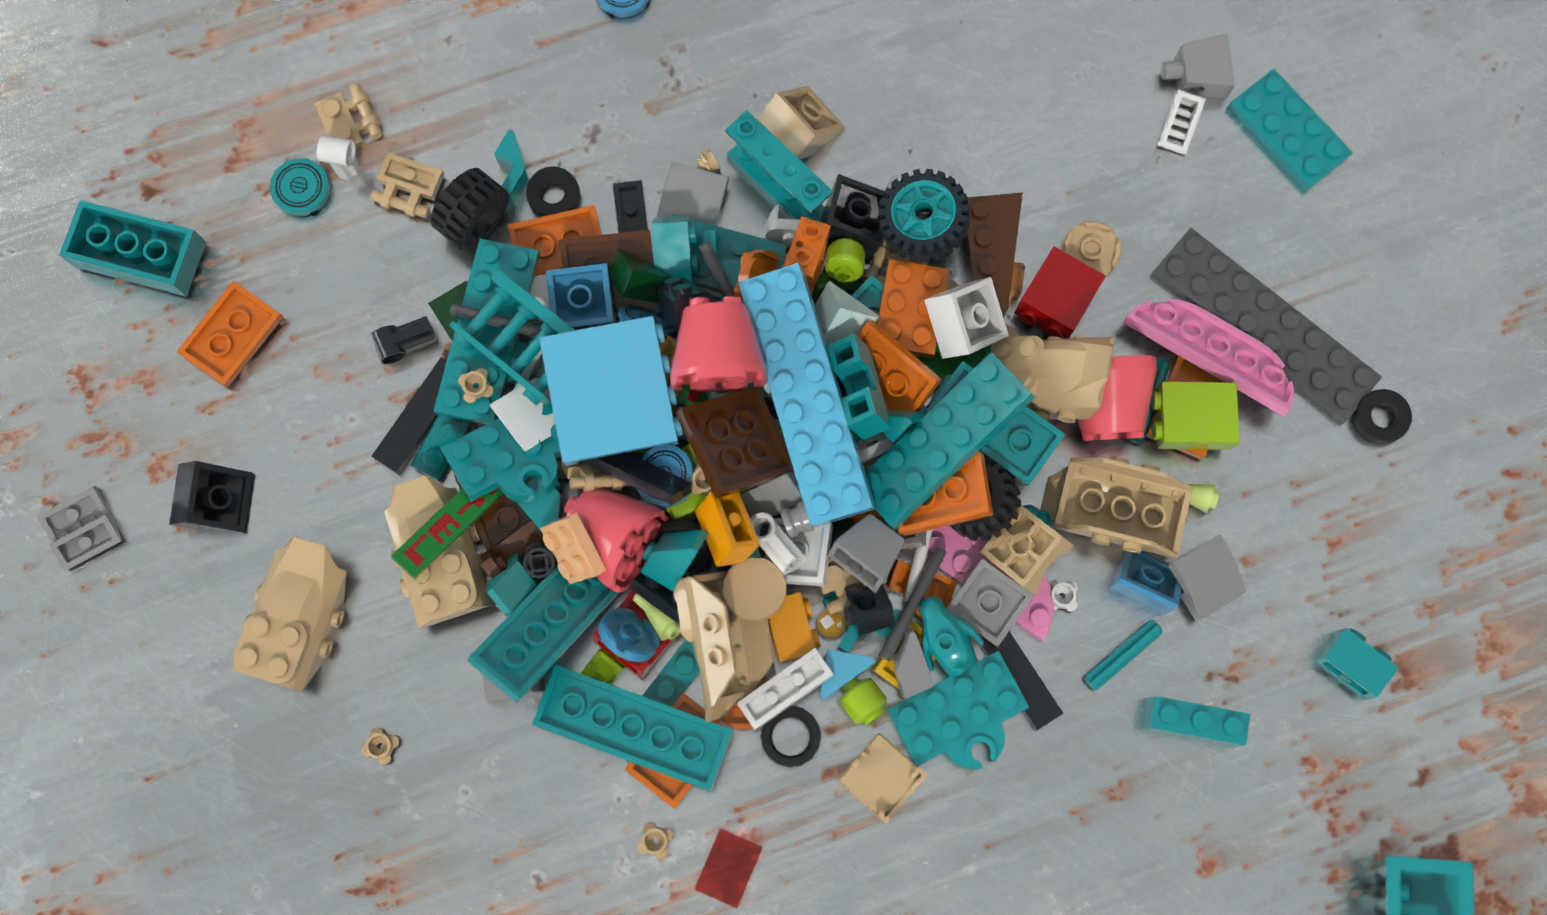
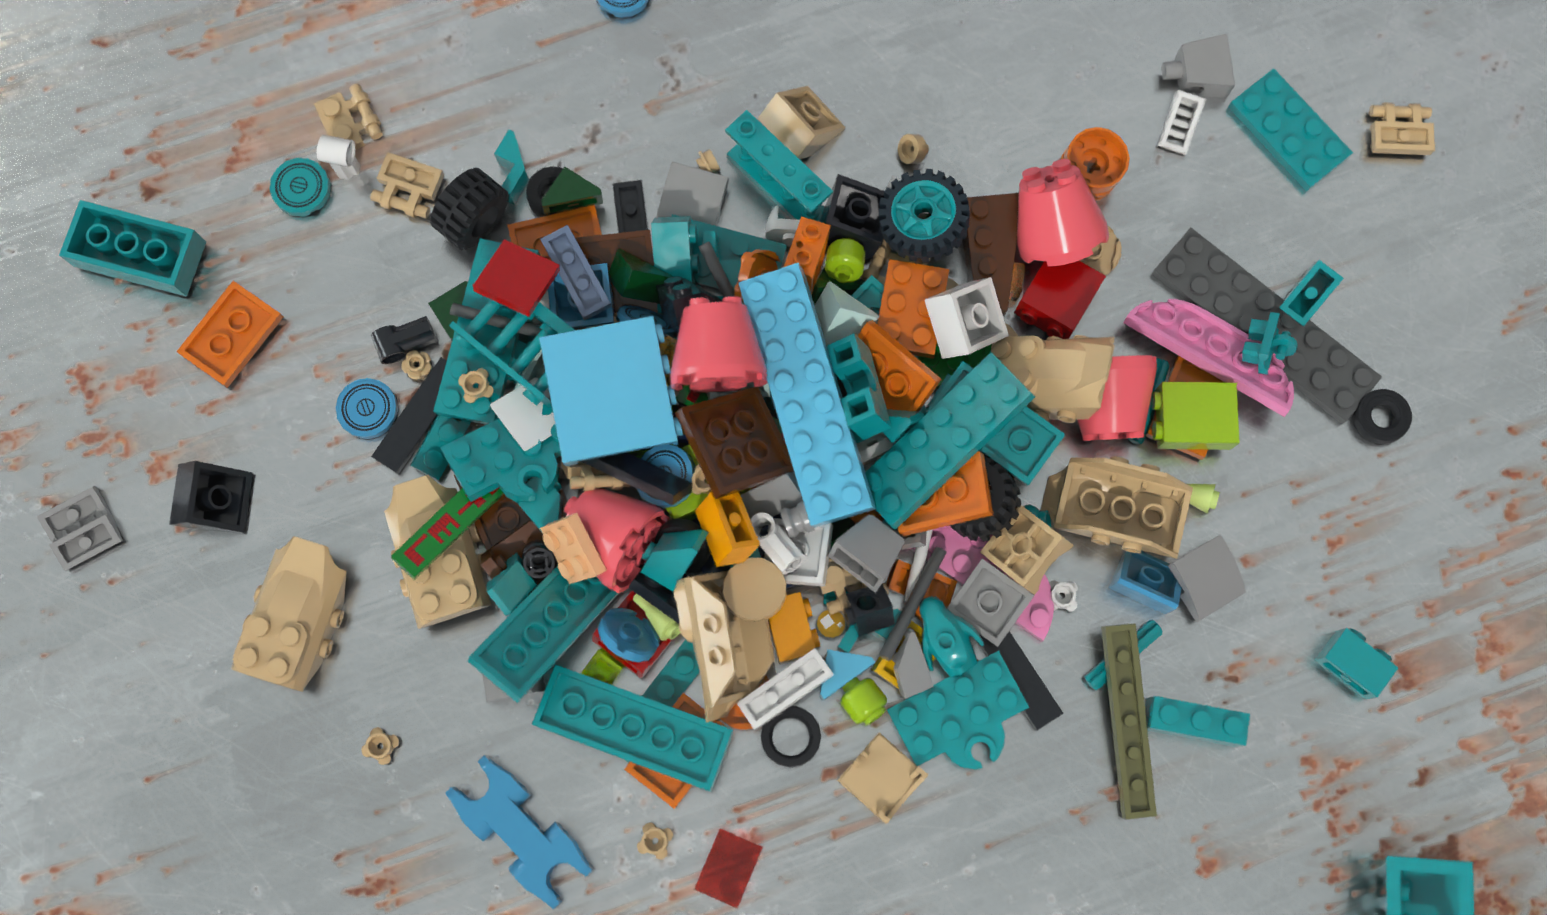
none -> dark azure tile [335,378,399,439]
none -> tan plate [402,350,432,379]
none -> dark azure piece [445,755,594,909]
none -> red tile [473,239,560,317]
none -> sand blue plate [540,225,612,321]
none -> dark green slope [541,167,603,215]
none -> tan tile [898,134,929,164]
none -> coral cone [1017,159,1109,266]
none -> orange wheel [1059,127,1130,201]
none -> olive plate [1101,623,1157,820]
none -> teal hips [1242,312,1298,375]
none -> teal slope [1279,260,1344,327]
none -> tan plate [1369,102,1435,155]

